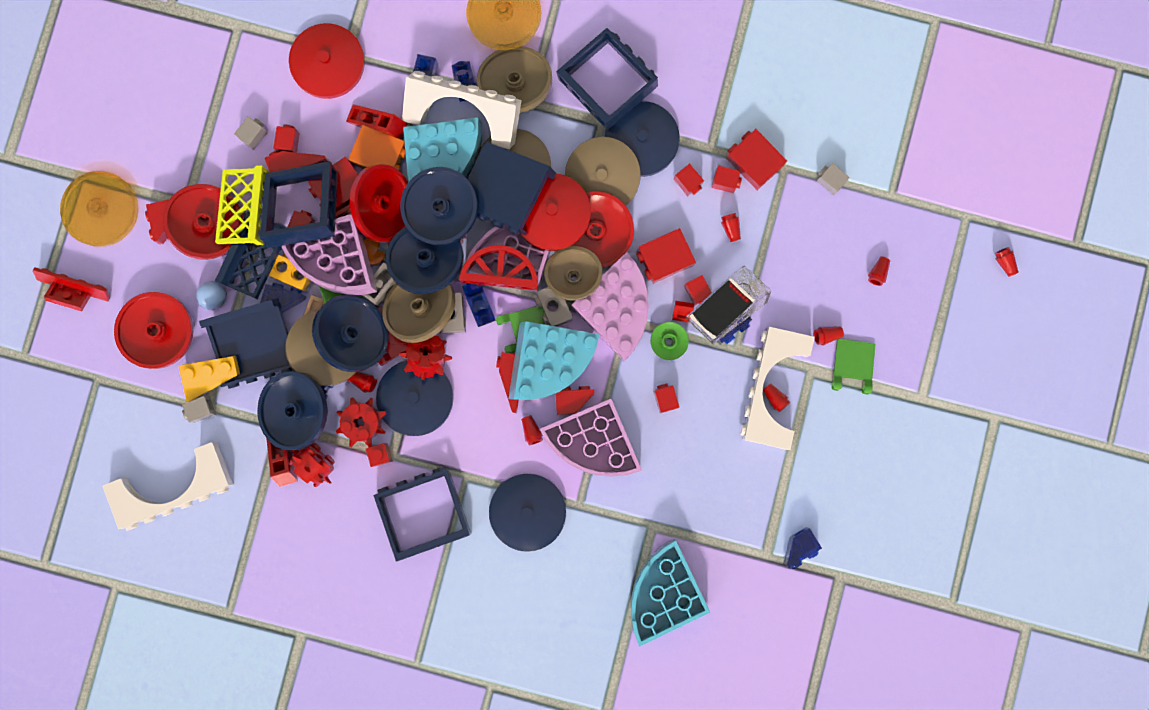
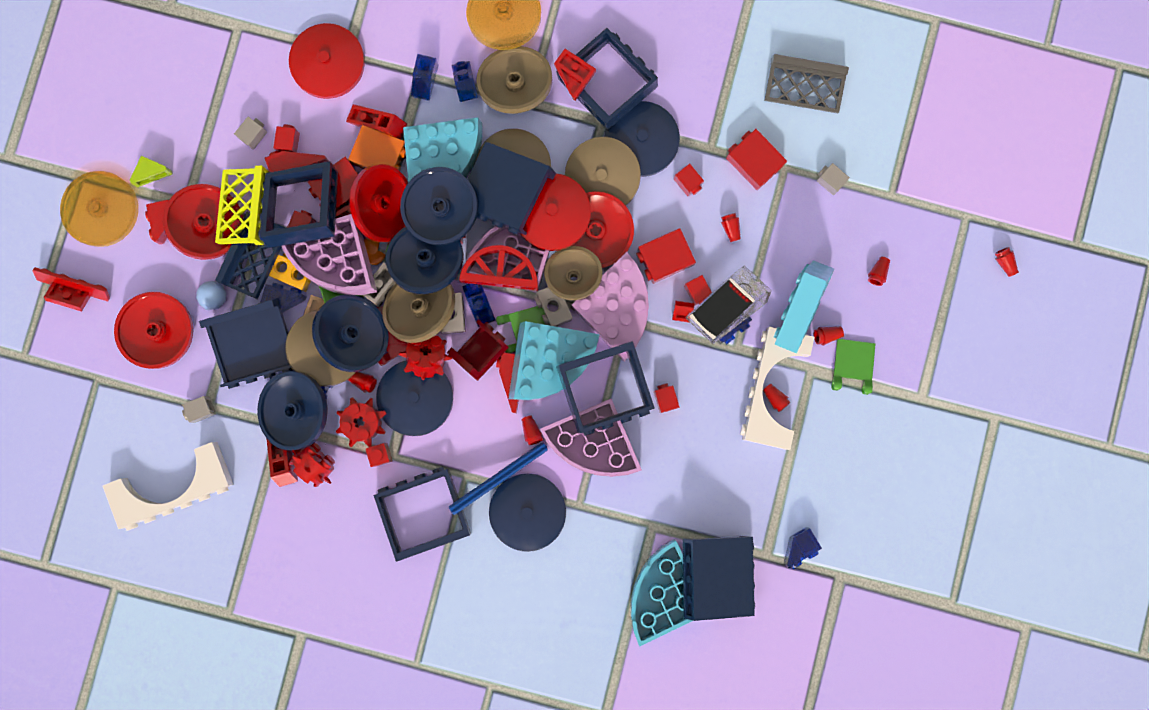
yellow wing [179,355,240,402] -> none
white arch [402,71,522,149] -> none
red slope [556,386,595,415] -> none
bright green dish [650,322,689,360] -> none
red brick [711,166,742,193] -> none
none -> lime slope [130,156,173,187]
none -> dark red panel [447,319,509,381]
none -> blue axle [449,442,548,515]
none -> red wing [554,48,596,101]
none -> dark blue window [556,341,655,436]
none -> dark blue panel [683,536,755,621]
none -> dark grey fence [764,54,849,114]
none -> medium azure brick [773,260,834,354]

